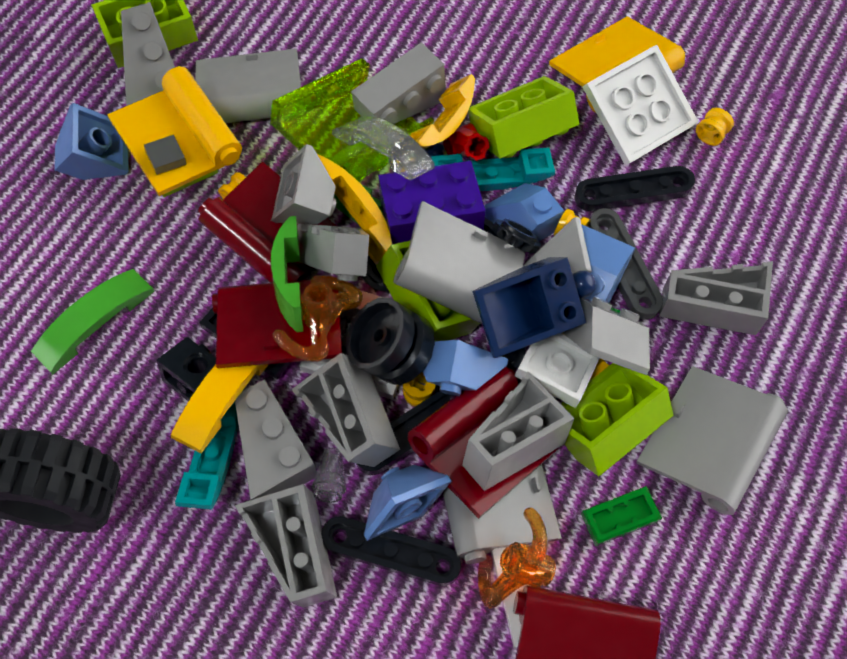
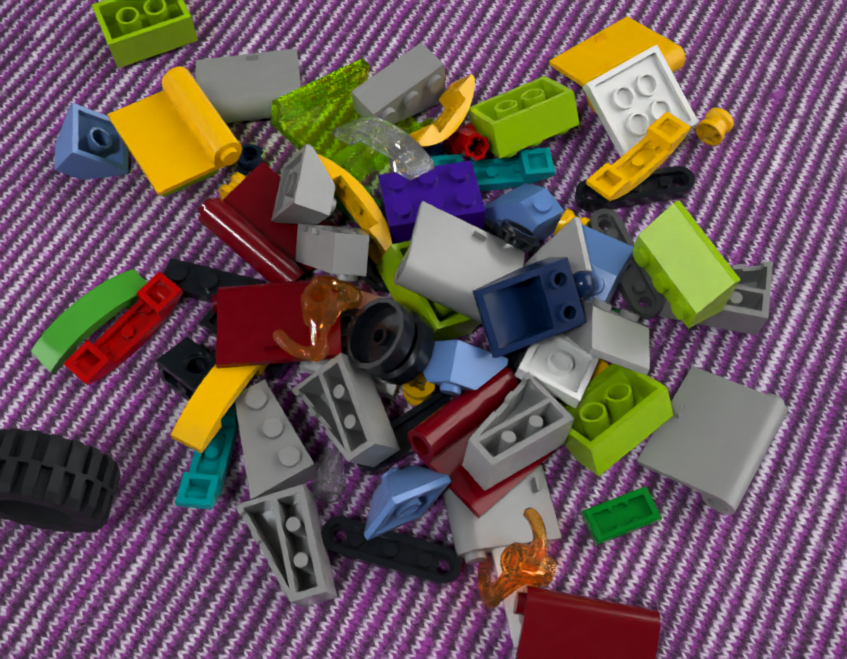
light grey wedge [121,2,175,106] -> none
dark grey tile [144,134,186,175] -> none
bright green slope [271,216,303,332] -> none
none -> red slope [63,271,183,386]
none -> black plate [164,258,261,303]
none -> dark blue plate [236,144,266,175]
none -> yellow slope [586,111,691,201]
none -> lime slope [632,200,741,329]

